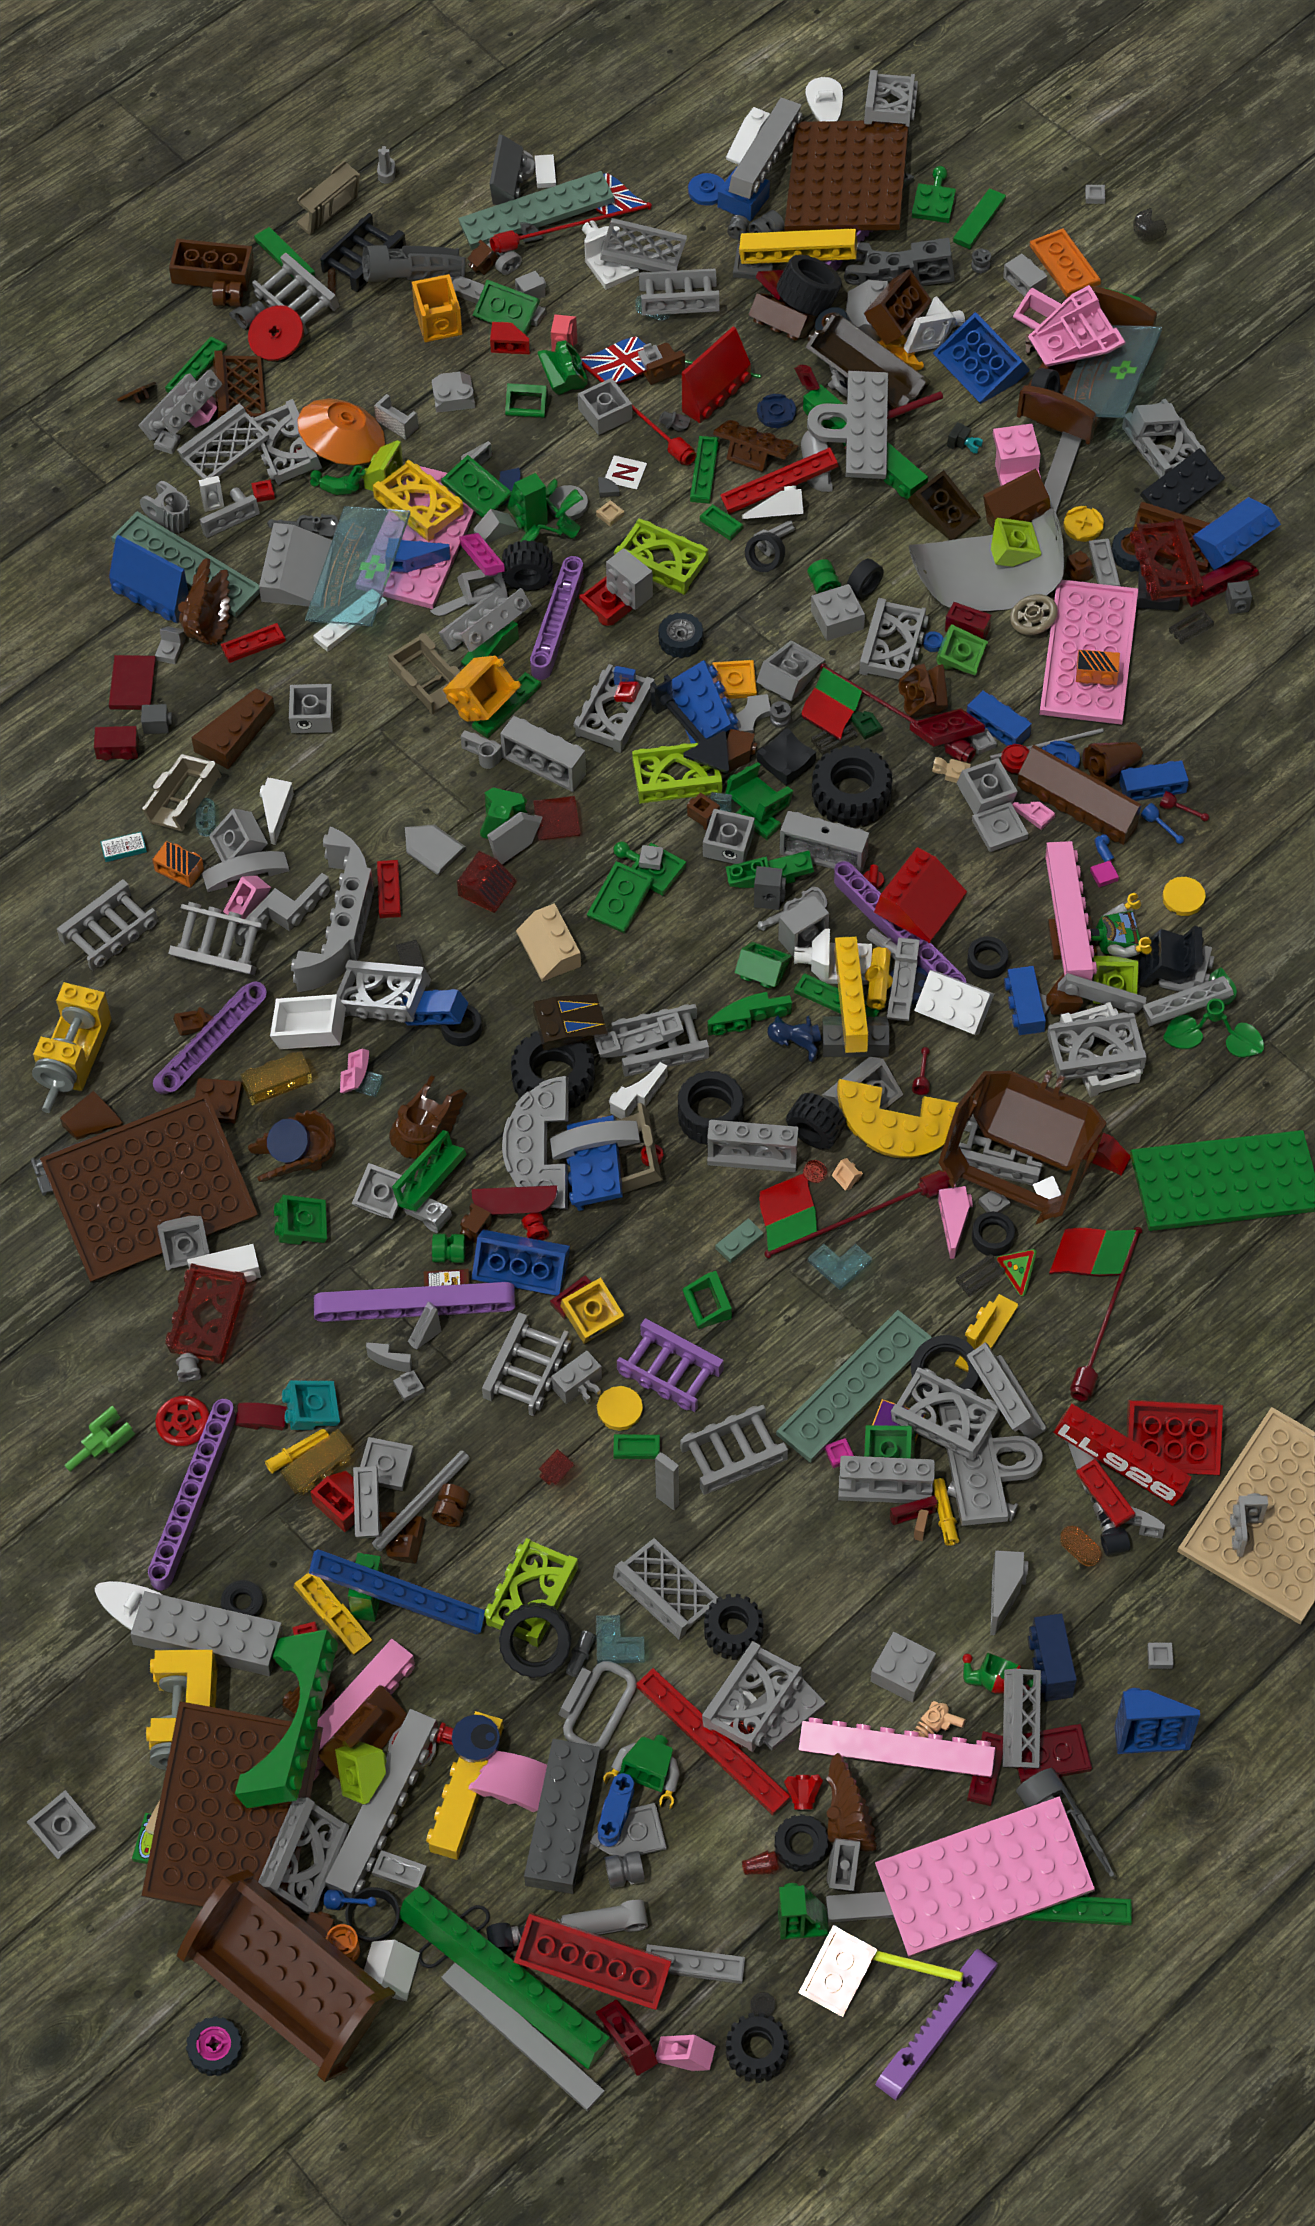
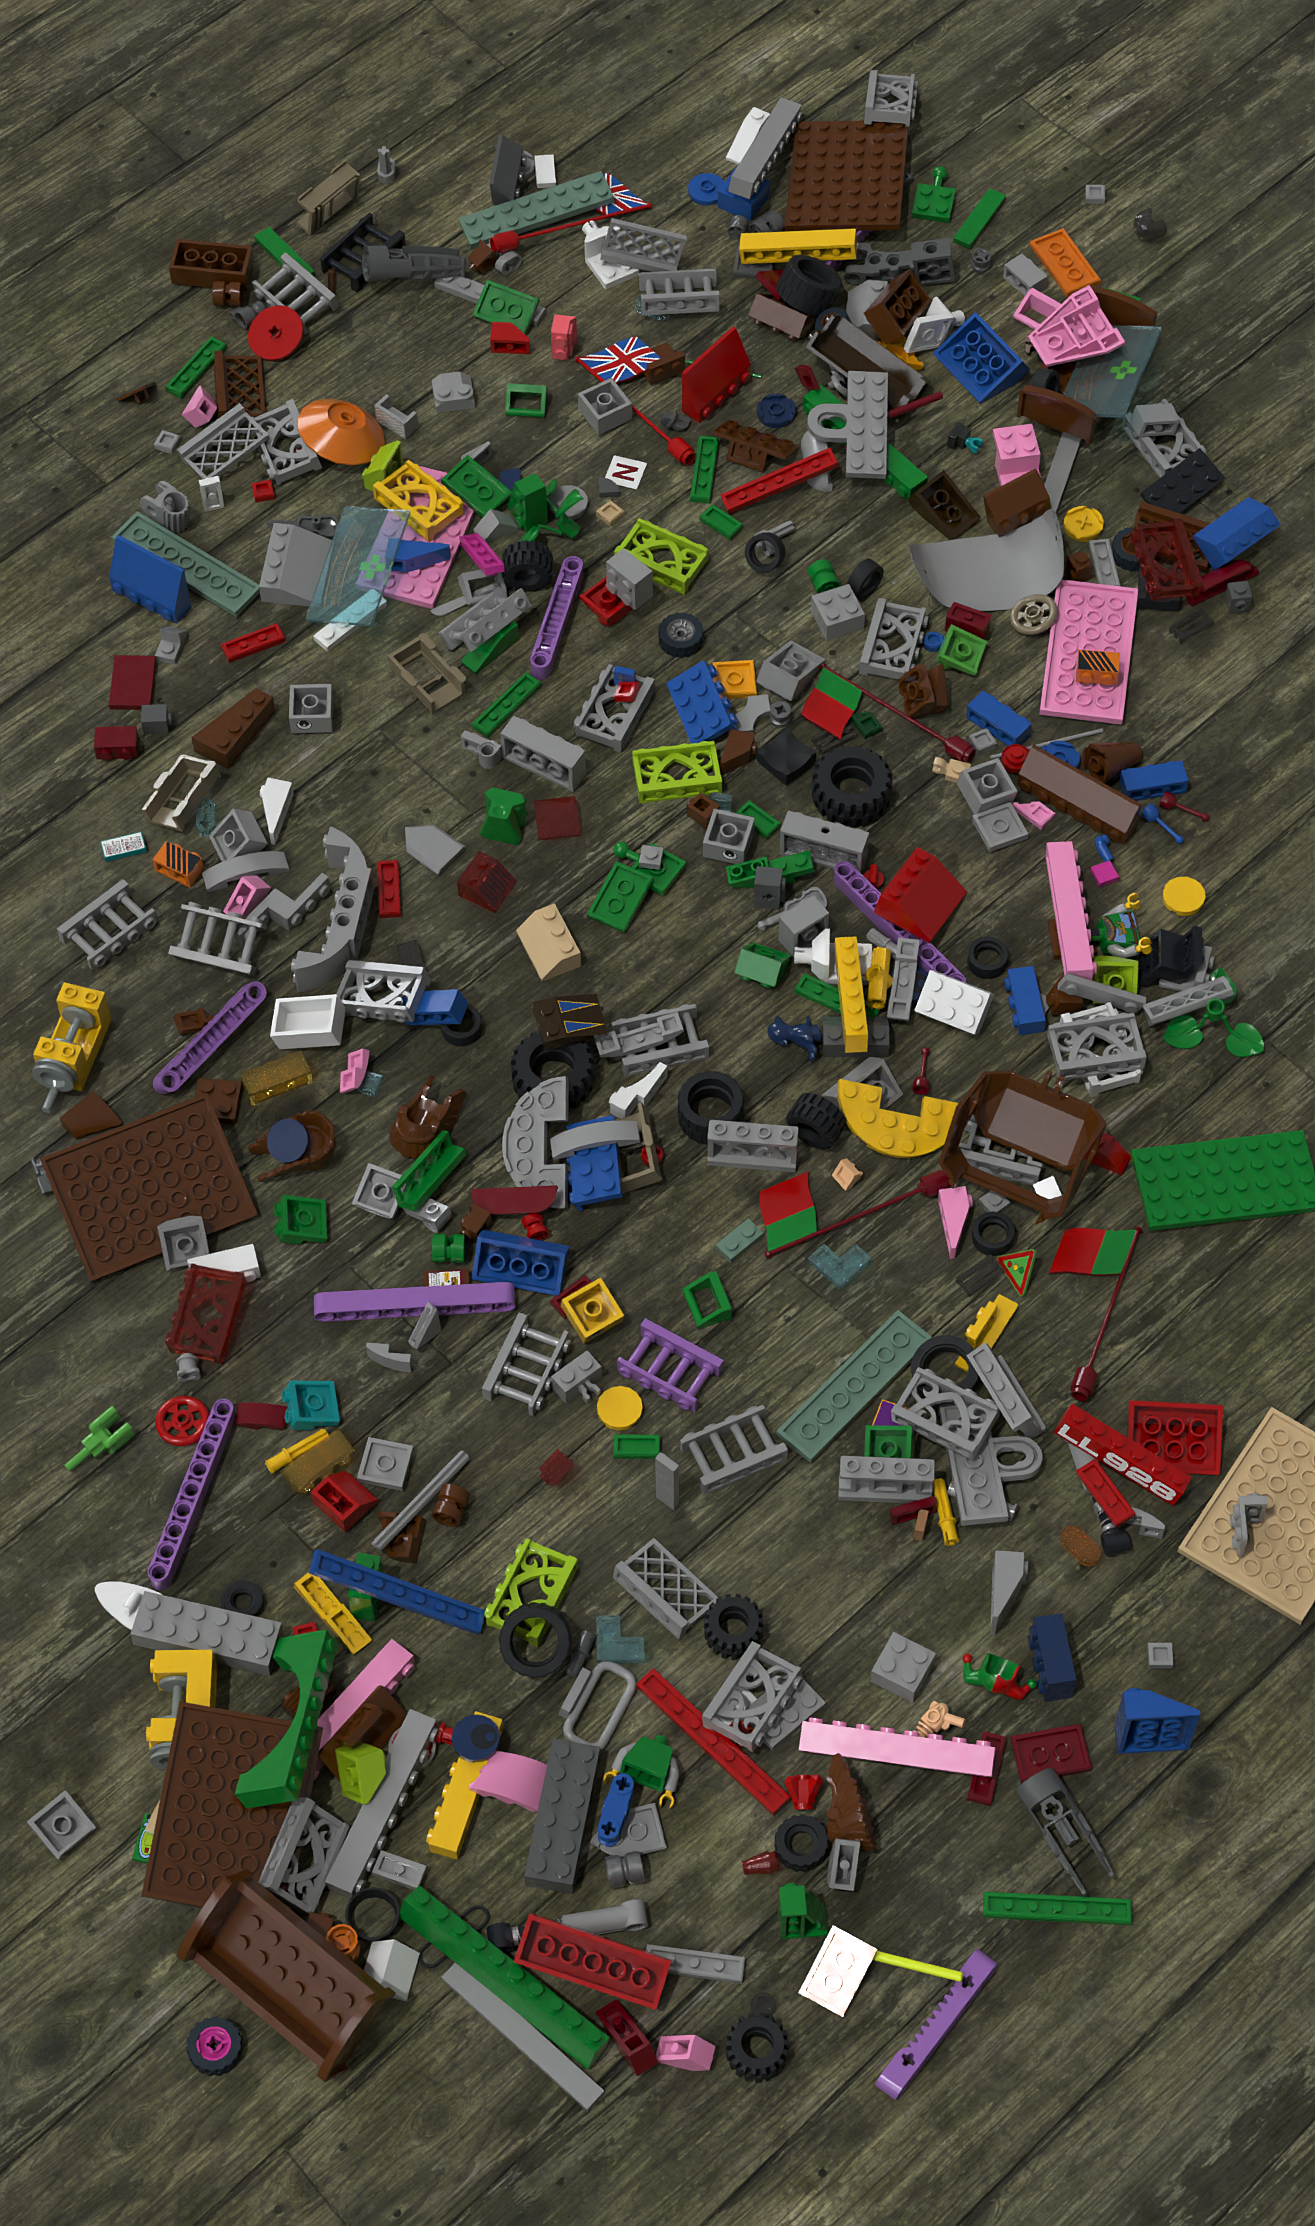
light grey fence [138,370,222,440] -> none
reddish brown piece [178,558,231,645] -> none
light grey piece [200,488,260,538] -> none
green arm [310,465,365,495] -> none
blue hinge [324,1889,377,1910] -> none
light grey piece [353,1466,380,1539] -> none
light grey tile [393,1370,425,1402] -> none
light orange container [412,274,462,342] -> none
light orange container [443,656,521,722] -> none
light grey tile [487,812,543,866] -> none
light grey brick [515,271,546,299] -> none
dark grey tile [520,222,543,243] -> none
green piece [537,340,588,395] -> none
light grey tile [638,343,663,370] -> none
black piece [650,674,729,773] -> none
green slope [707,992,792,1036] -> none
green panel [725,762,793,822] -> none
white slope [742,486,803,519] -> none
clear red tile [803,1160,827,1183] -> none
white shield [805,77,843,121] -> none
dark pink tile [824,1438,854,1468] -> none
light grey tile [826,1892,894,1922] -> none
bright pink plate [875,1796,1095,1957] -> none
dark red tile [910,708,985,747] -> none
lime slope [991,518,1041,567] -> none
light grey fence [1003,1669,1041,1768] -> none

